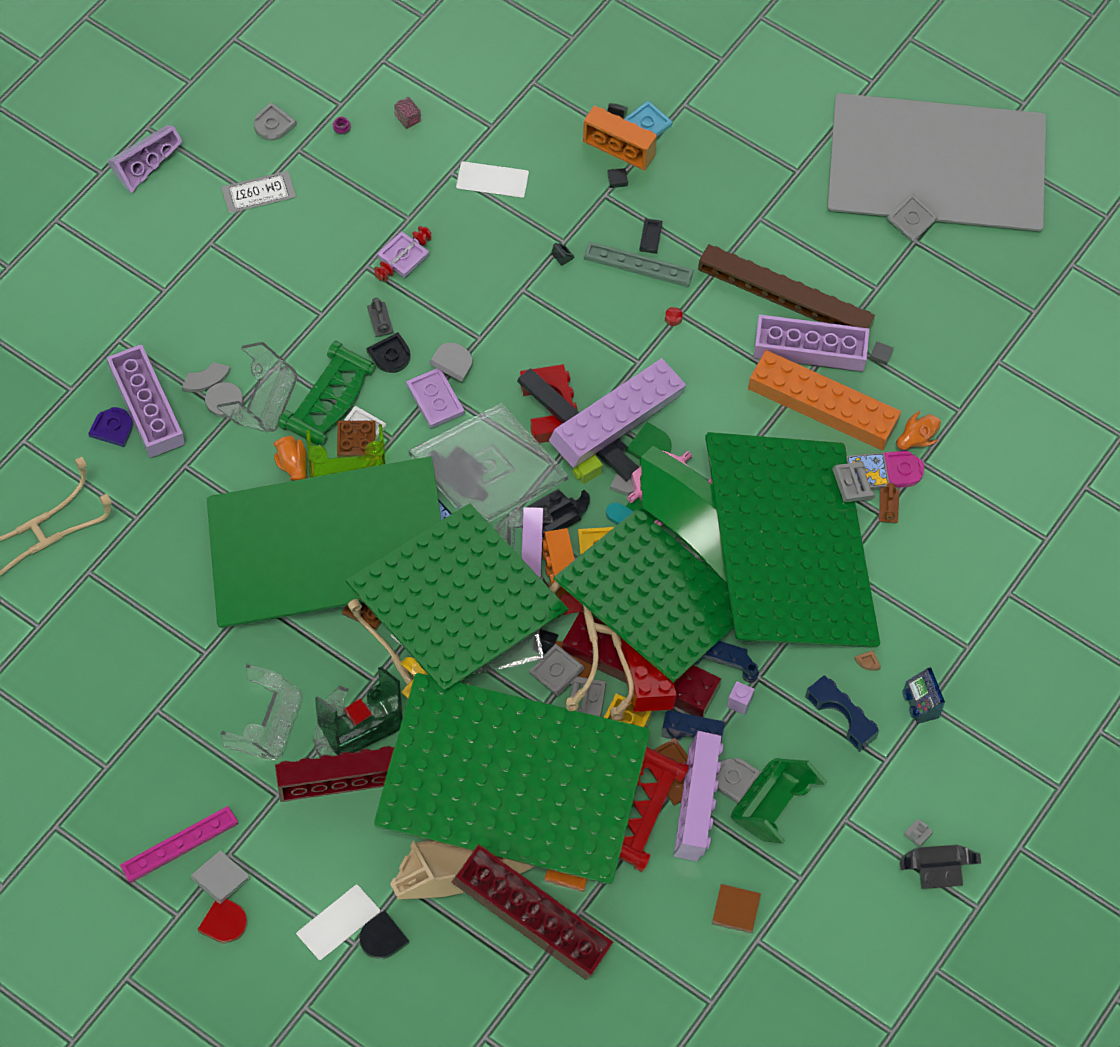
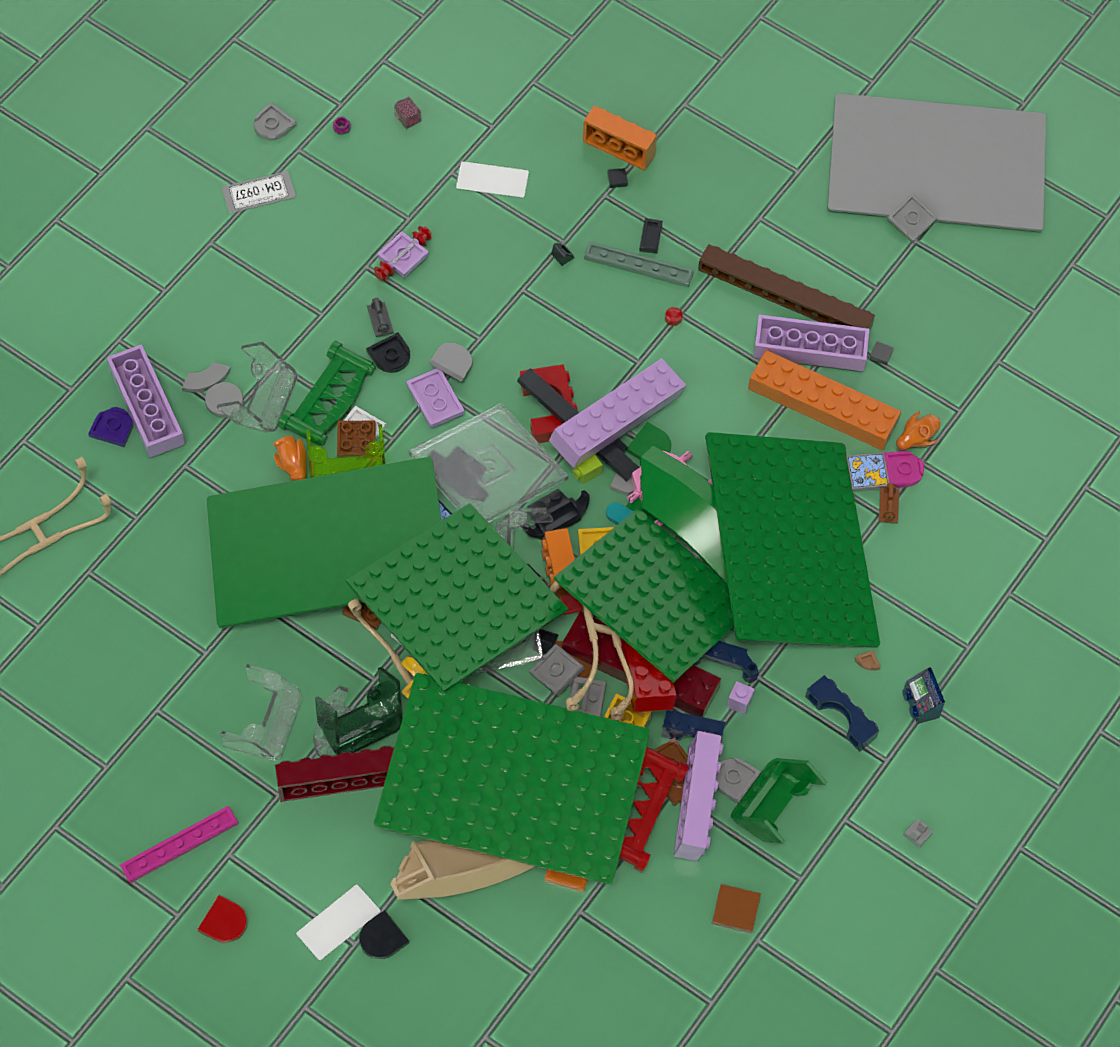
lavender wedge [107,125,182,193] -> none
light grey tile [191,850,250,904] -> none
red tile [343,698,372,726] -> none
dark red brick [451,844,613,980] -> none
lavender slope [522,507,543,579] -> none
black slope [607,103,628,119] -> none
medium azure tile [624,101,673,137] -> none
light grey plate [832,462,875,502] -> none
black plate [900,845,981,889] -> none

